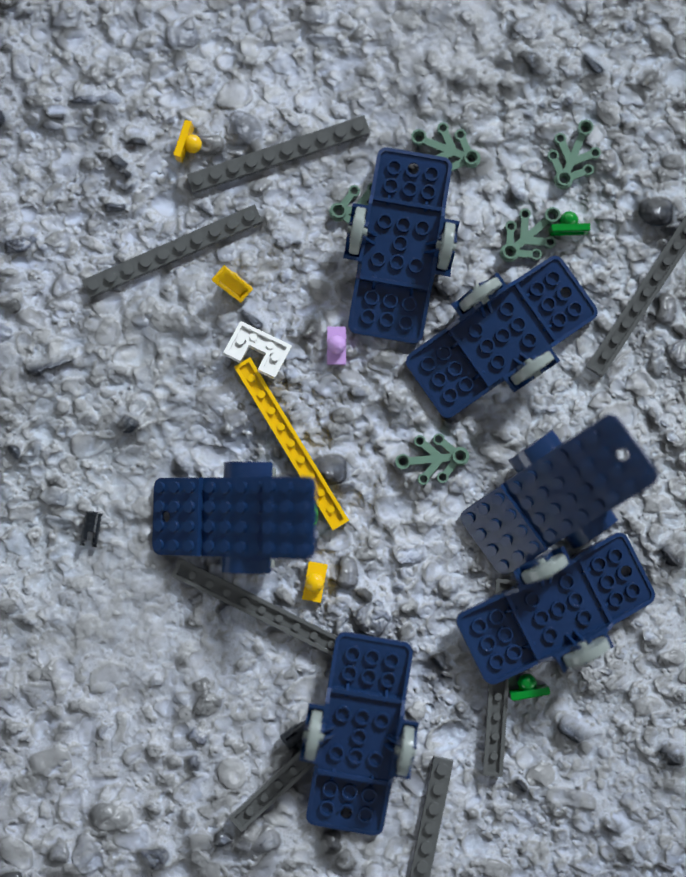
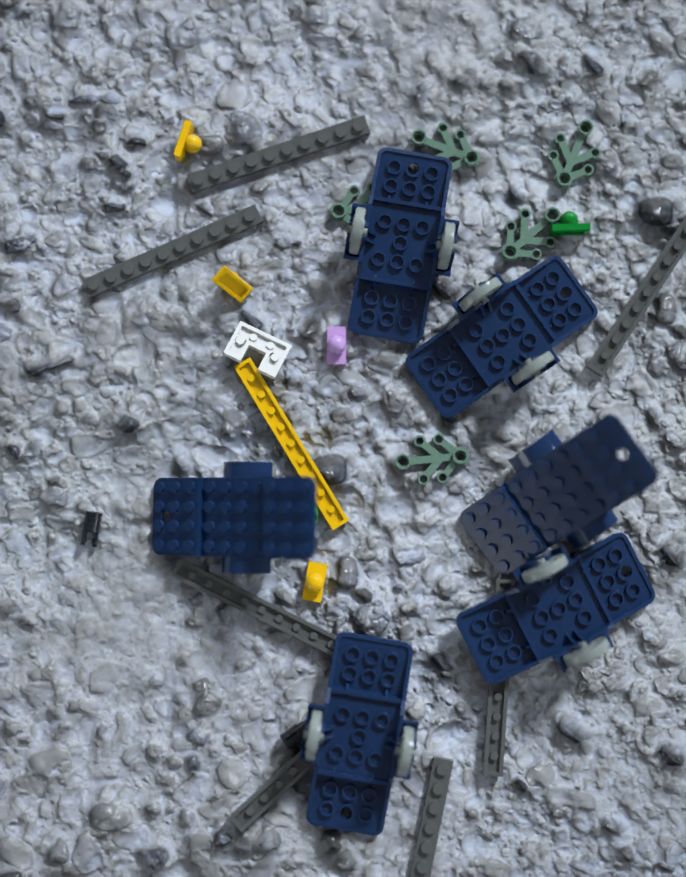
green tile [508,673,551,701] -> none

